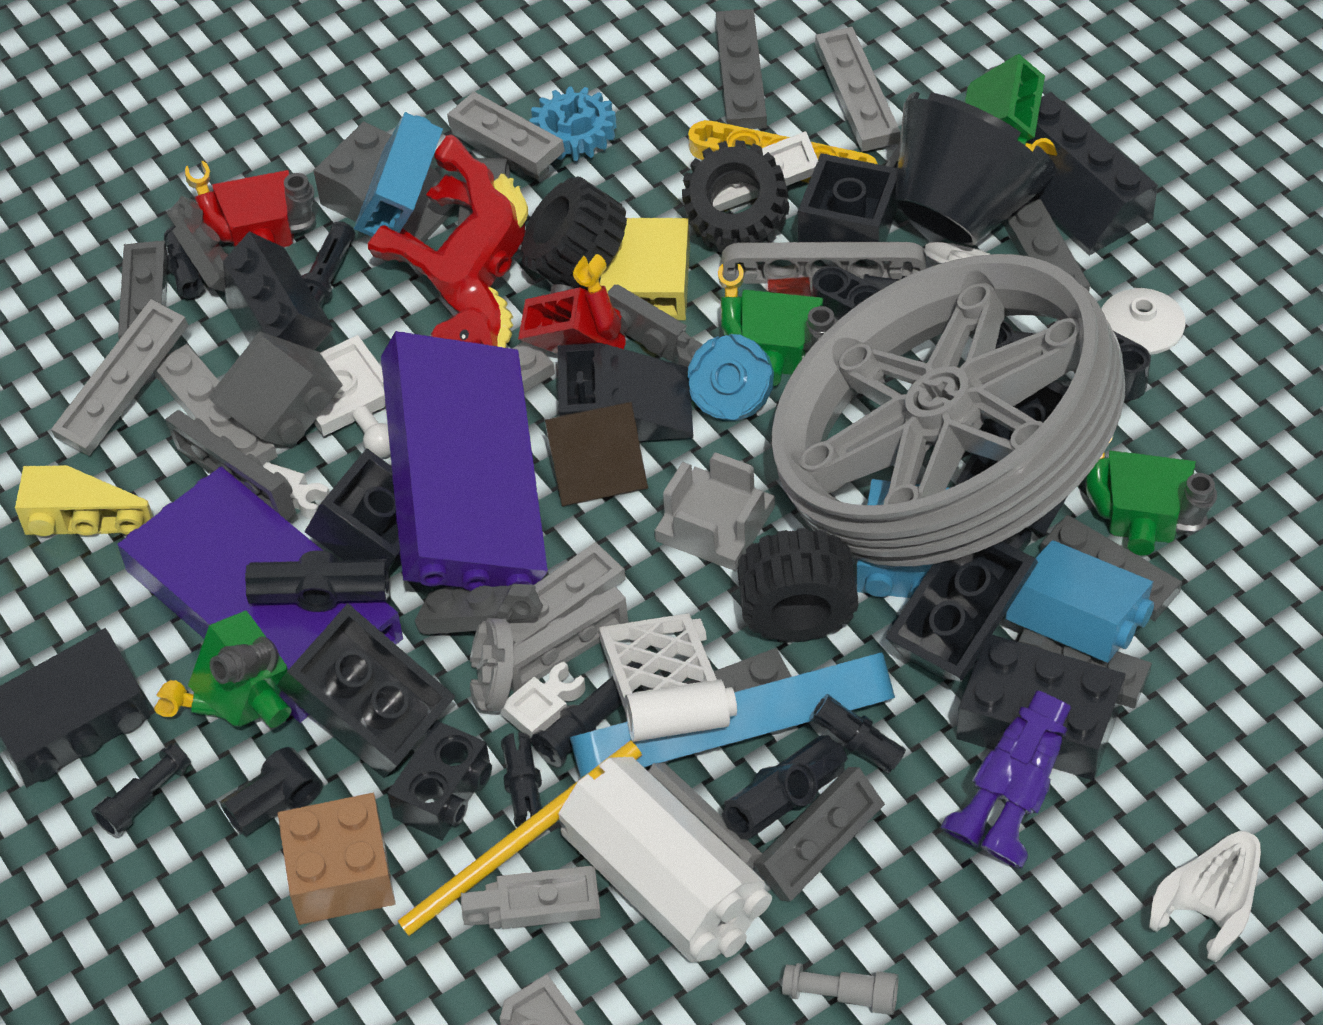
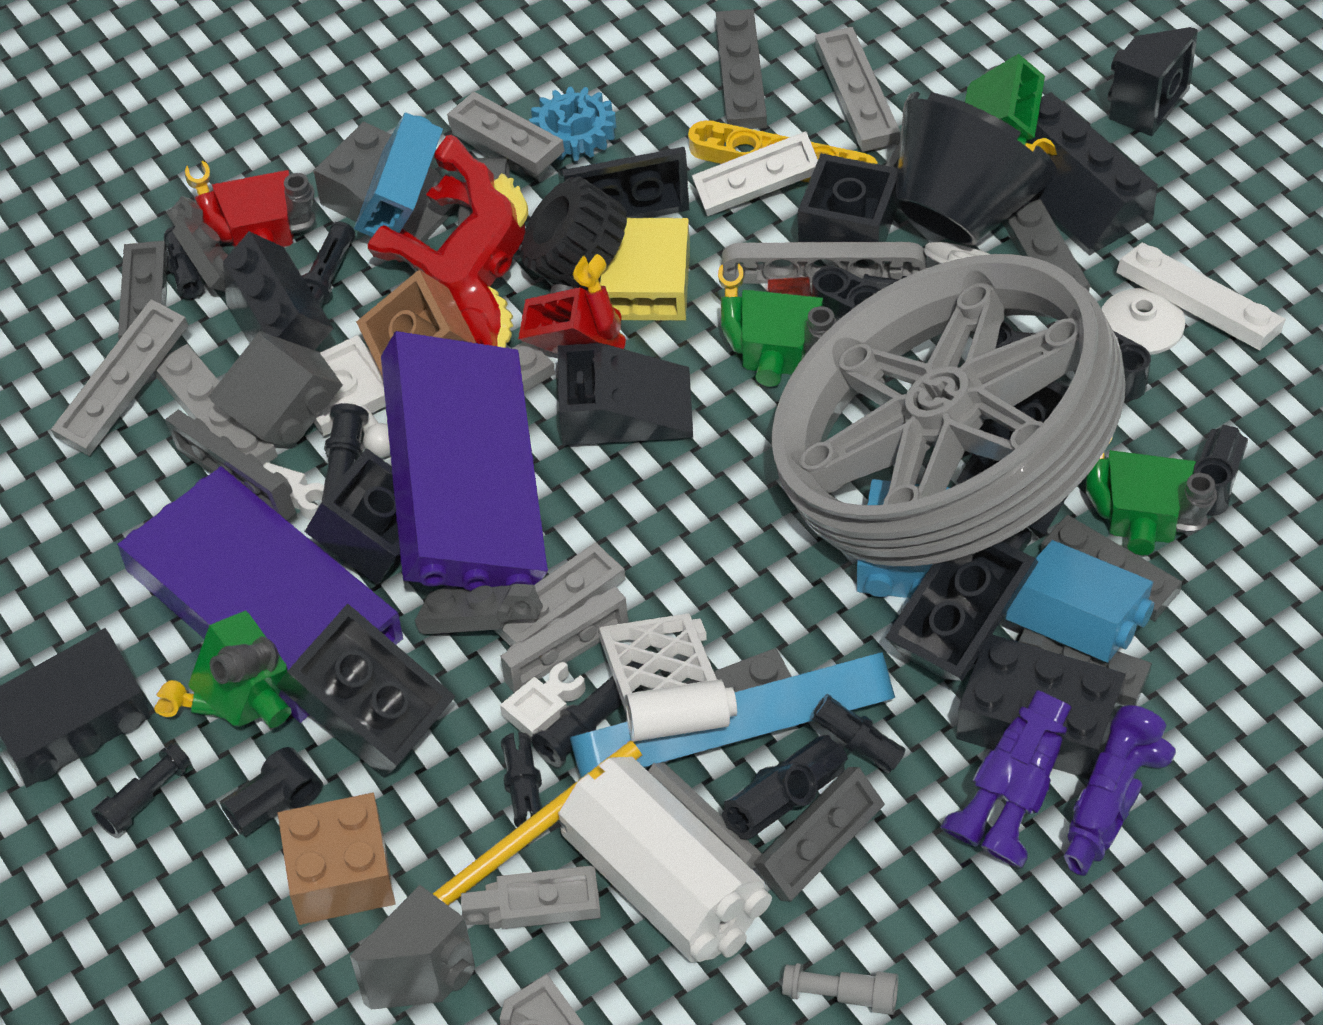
light yellow slope [15,465,153,536] -> none
black piece [245,550,390,612] -> none
black brick [387,720,492,841] -> none
light grey tile [470,618,514,711] -> none
dark brown piece [544,401,648,506] -> none
dark grey hinge [608,284,703,368] -> none
light grey panel [655,453,775,571] -> none
black tyre [682,140,790,253] -> none
dark azure tile [688,334,774,421] -> none
black tyre [737,528,859,642] -> none
white animal [1149,831,1261,962] -> none
none -> black pin [322,403,369,501]
none -> dark grey slope [350,885,475,1010]
none -> medium nougat brick [356,269,476,377]
none -> black slope [558,147,690,218]
none -> dark purple piece [1064,705,1176,876]
none -> black slope [1107,27,1198,137]
none -> white plate [1116,242,1286,350]
none -> black piece [1193,424,1248,516]

